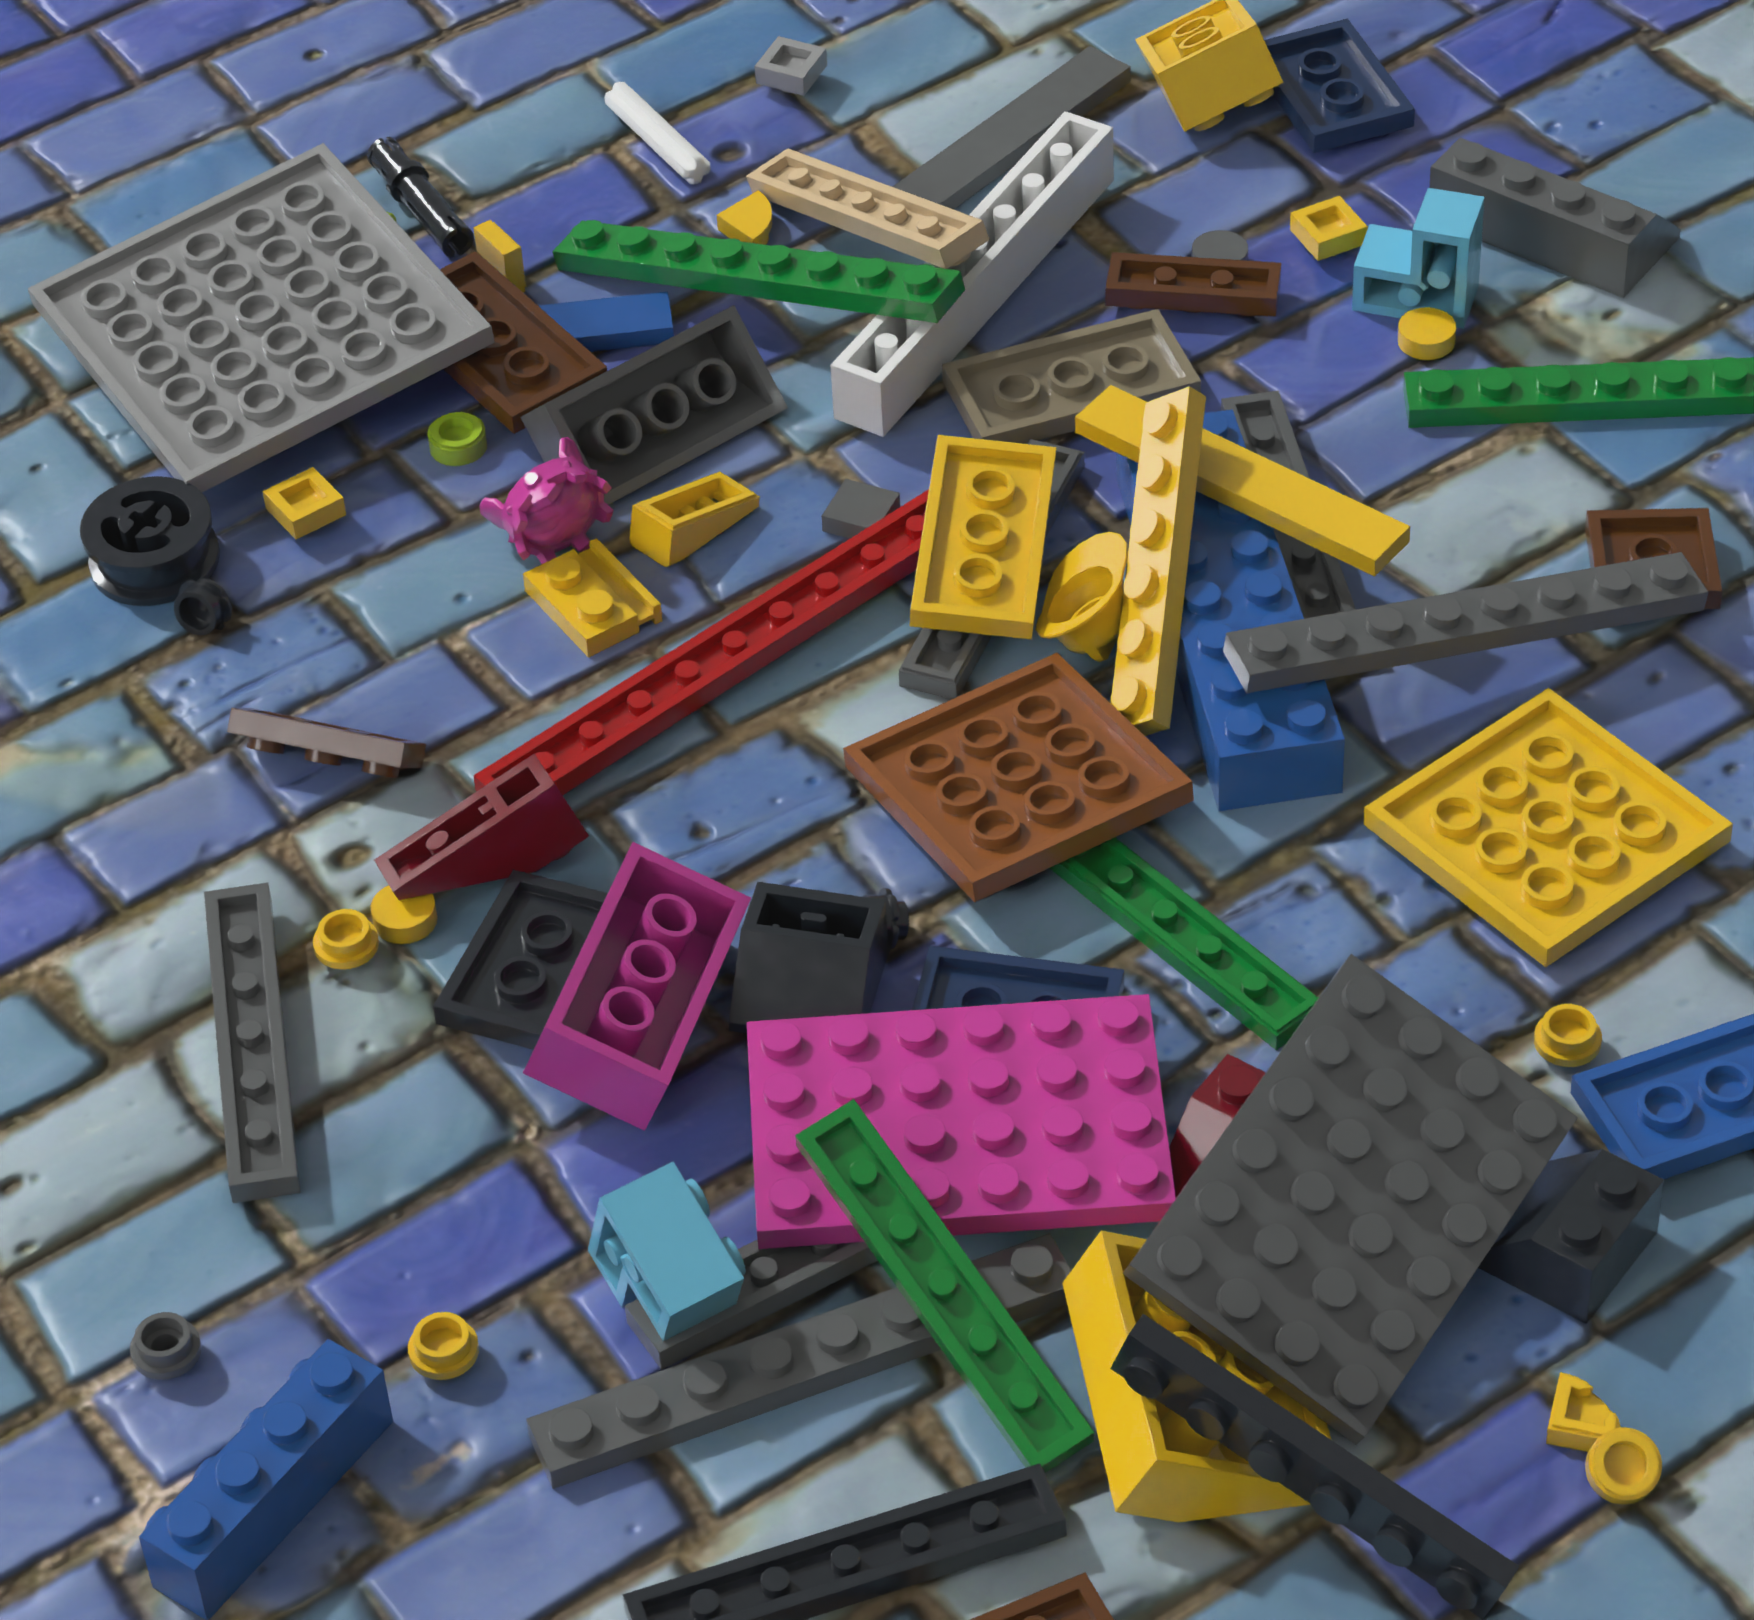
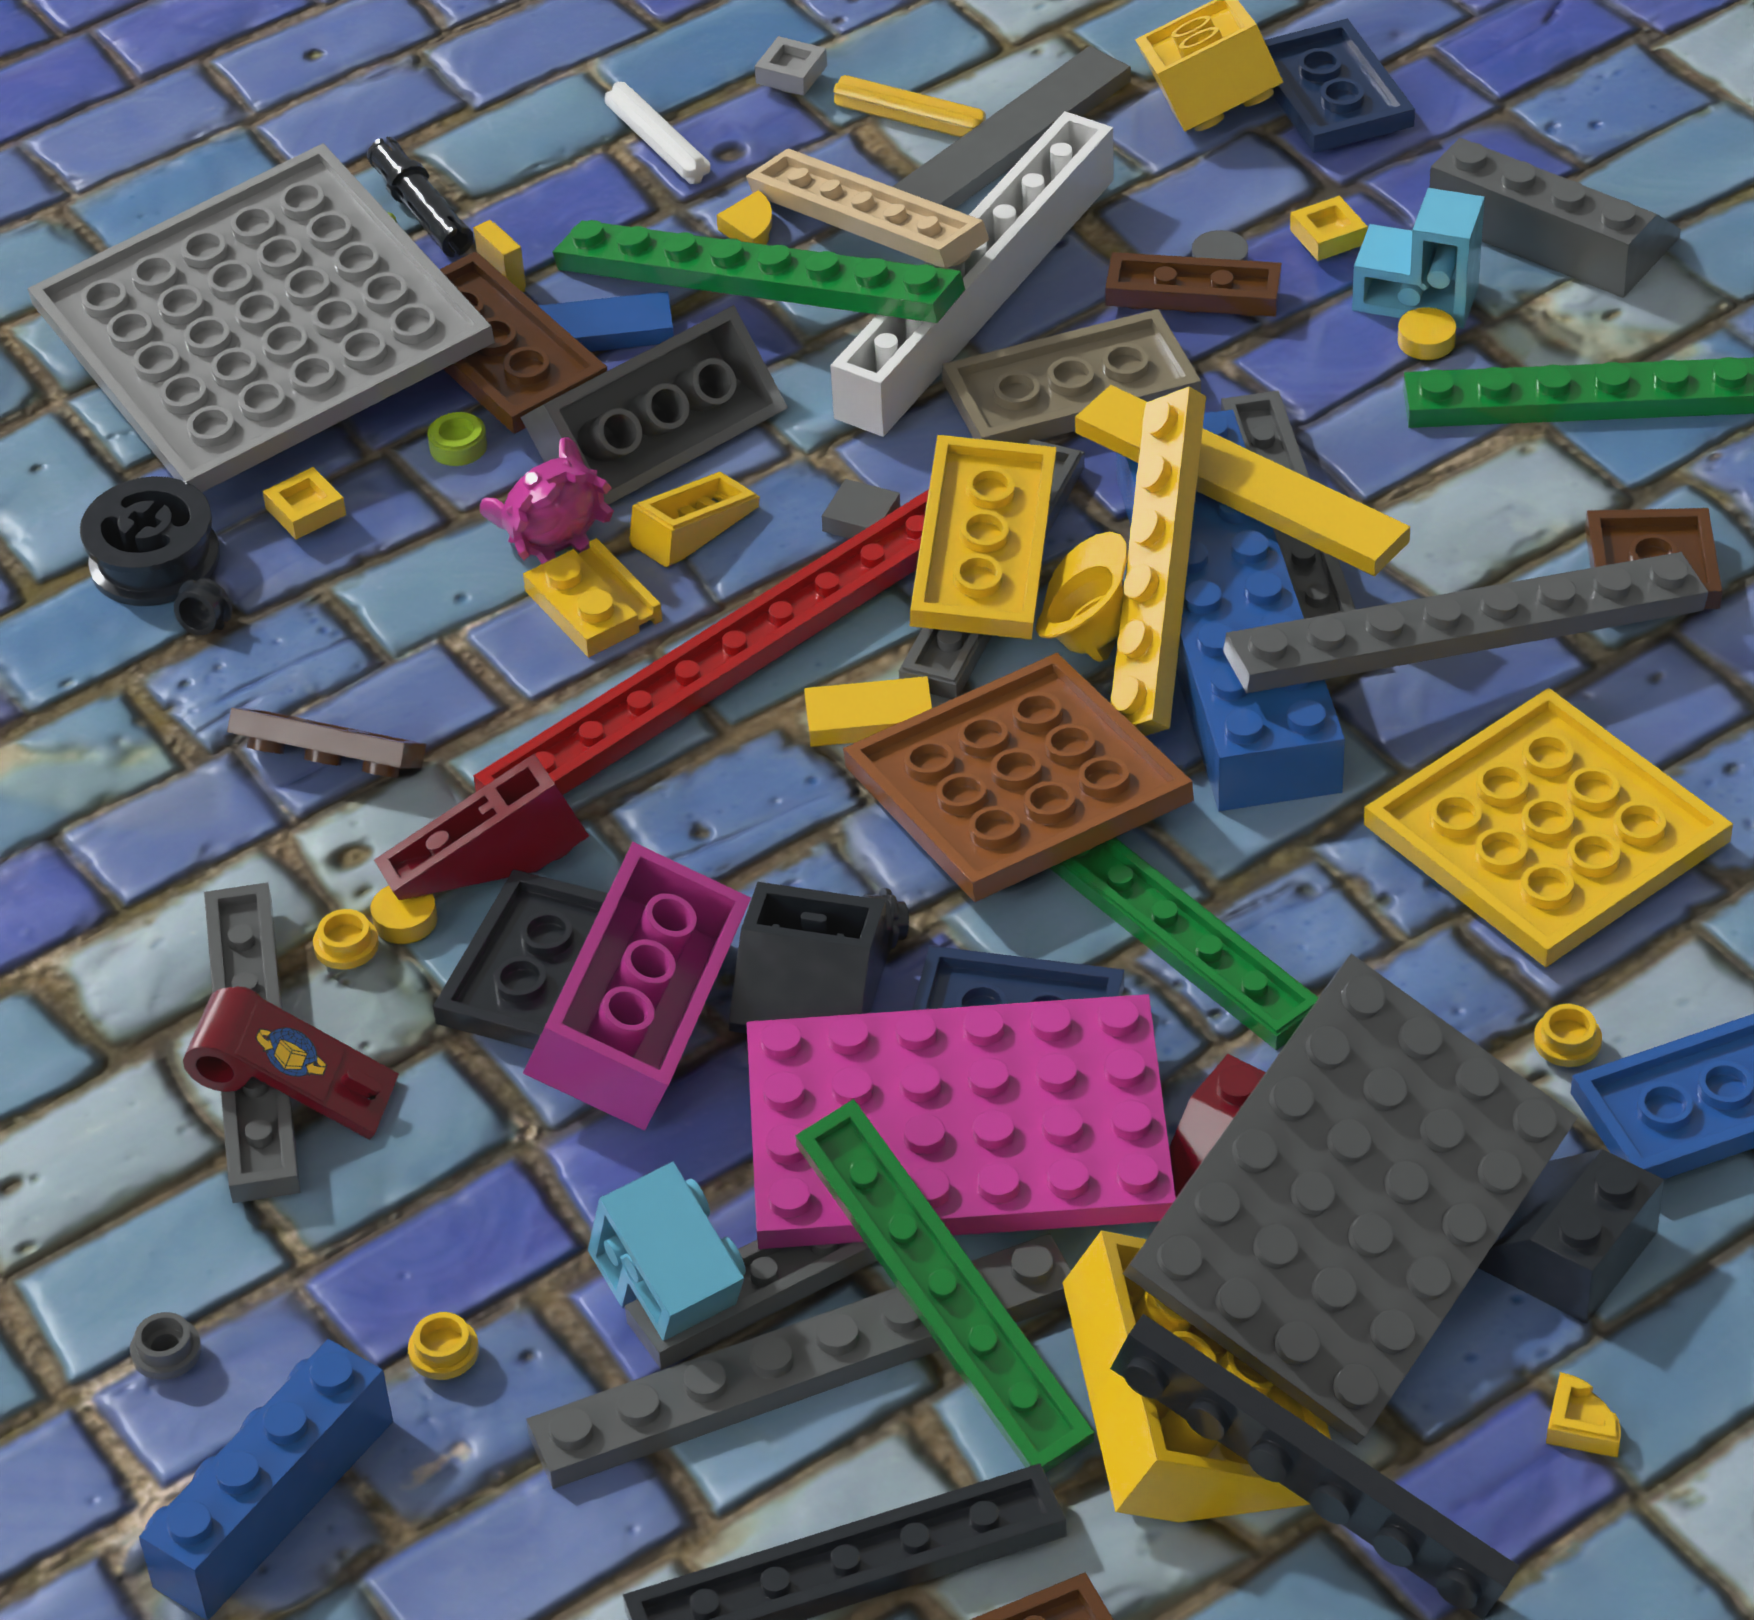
yellow tile [1585,1427,1662,1505] -> none
none -> dark red door [183,986,399,1140]
none -> yellow tile [804,676,932,747]
none -> yellow axle [833,75,986,138]

